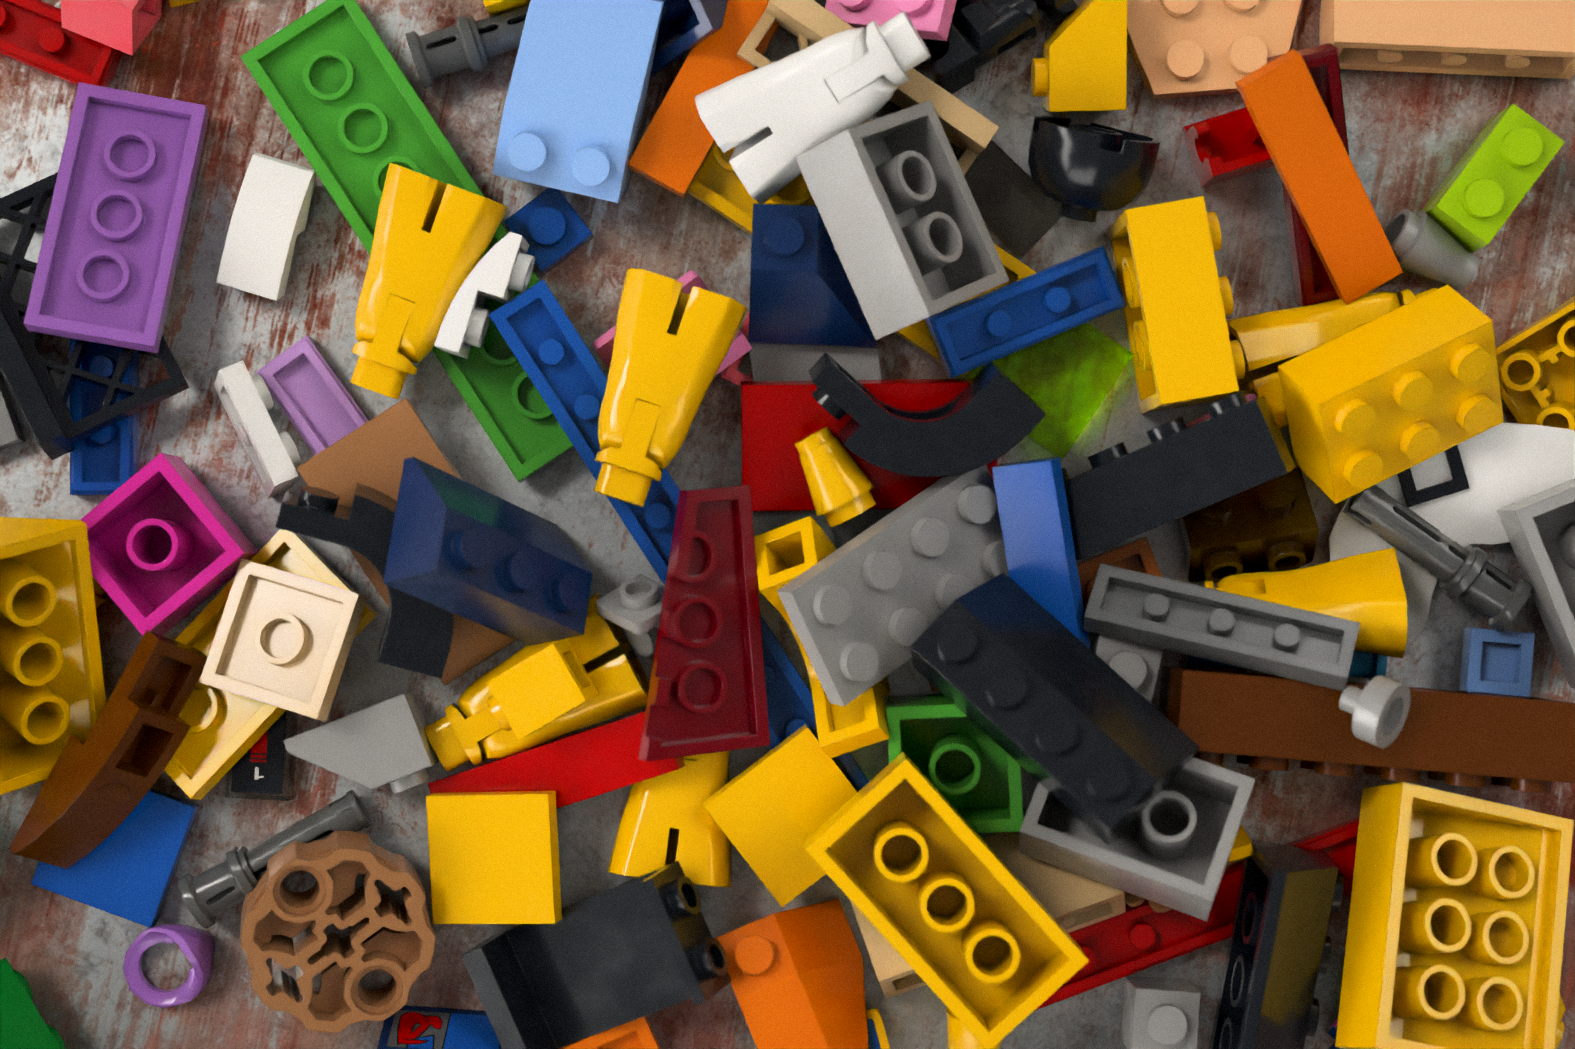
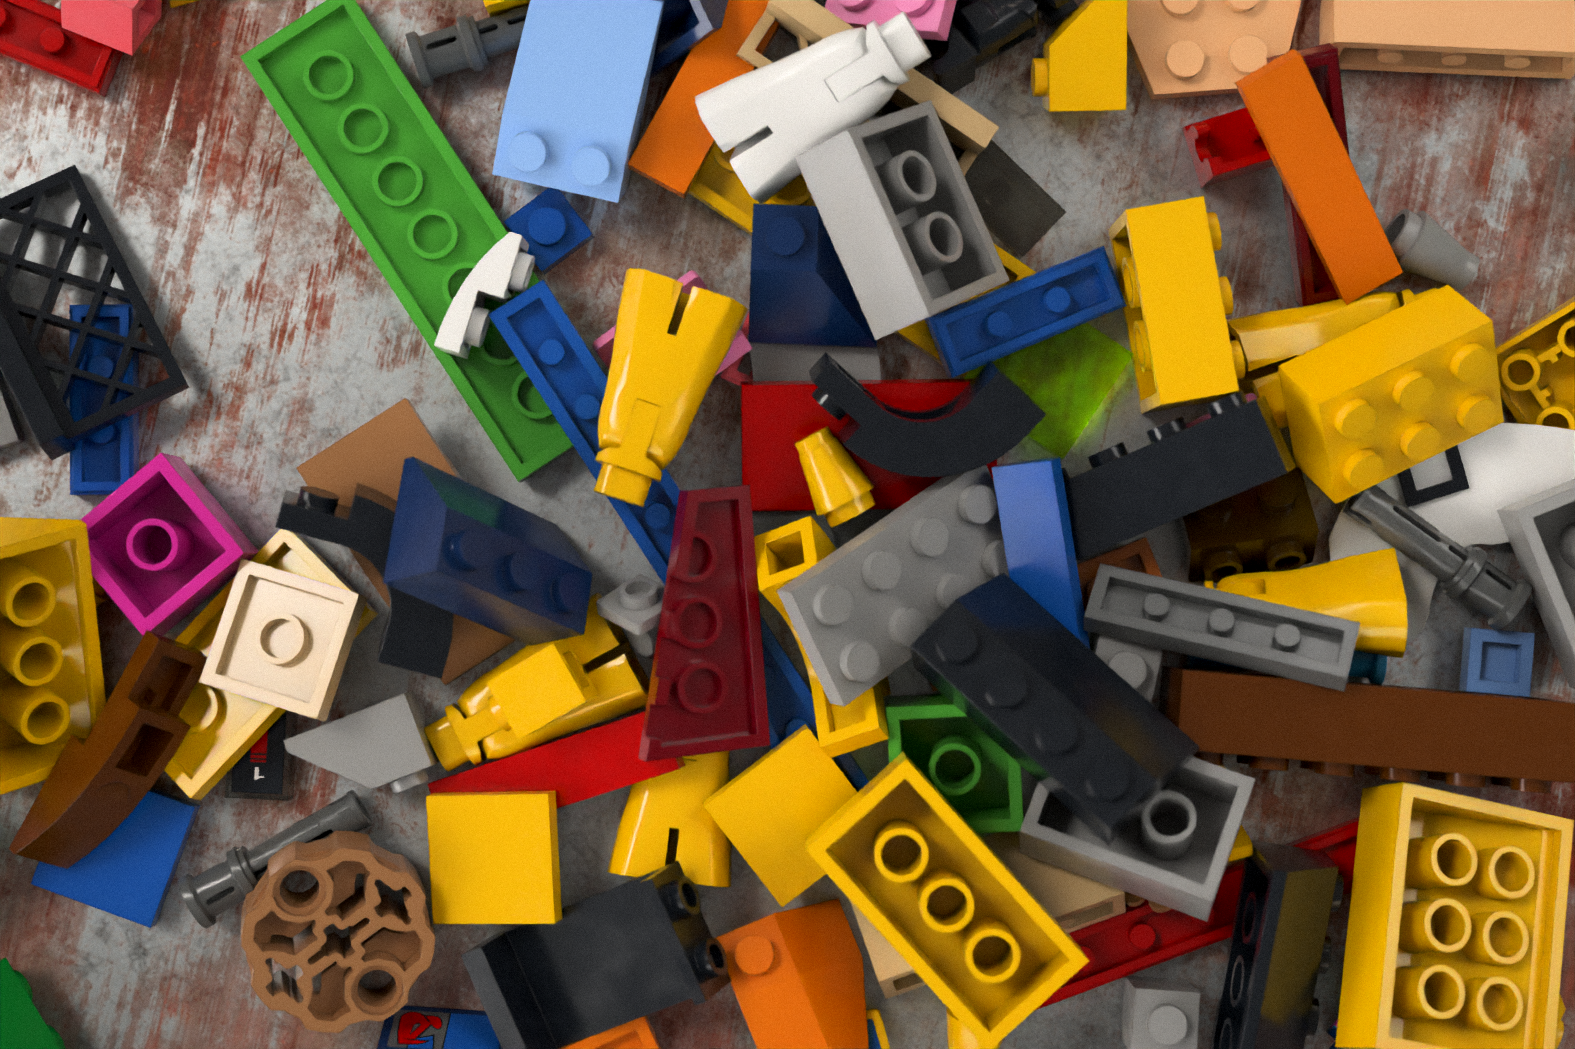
medium lavender plate [23,82,210,354] -> none
medium lavender piece [123,924,215,1008] -> none
white plate [214,360,301,498] -> none
white slope [216,153,316,301] -> none
lavender tile [255,335,370,455] -> none
yellow piece [350,163,508,399] -> none
black cylinder [1028,115,1160,222] -> none
light grey tile [1339,675,1411,748] -> none
lime brick [1422,103,1565,253] -> none

